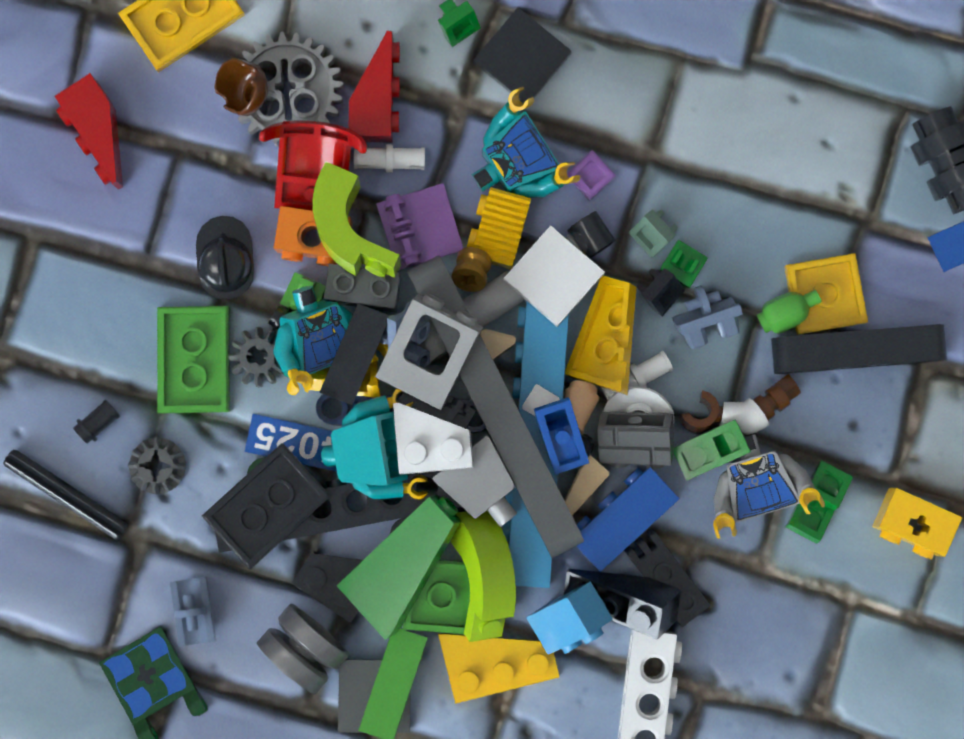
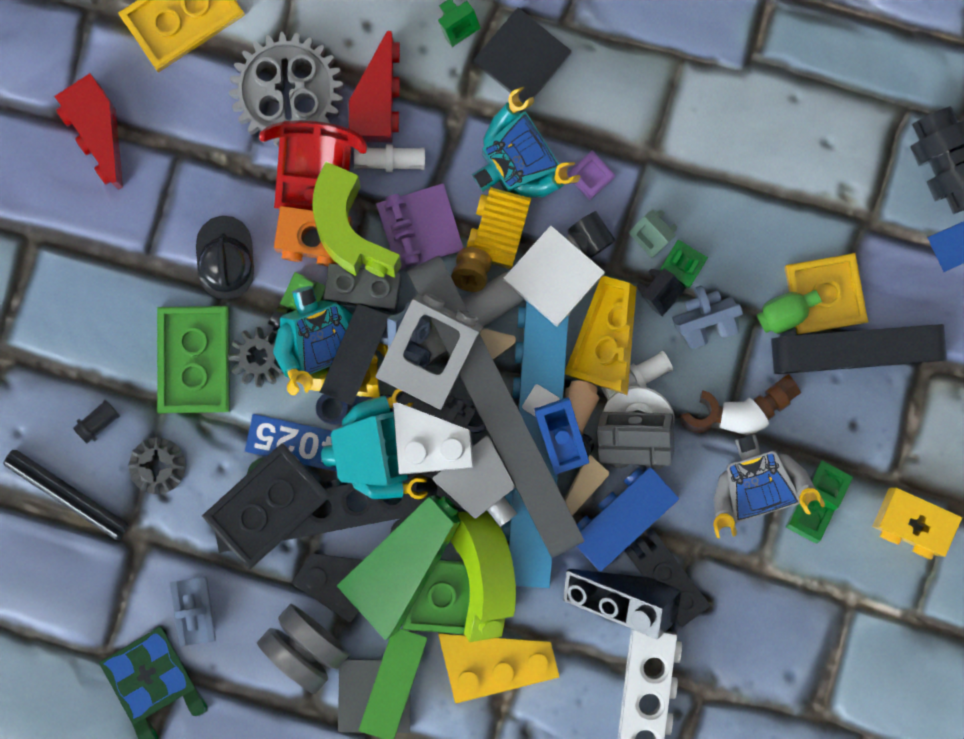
reddish brown hair [214,58,268,116] -> none
dark azure brick [526,581,613,655] -> none
green slope [674,419,751,481] -> none

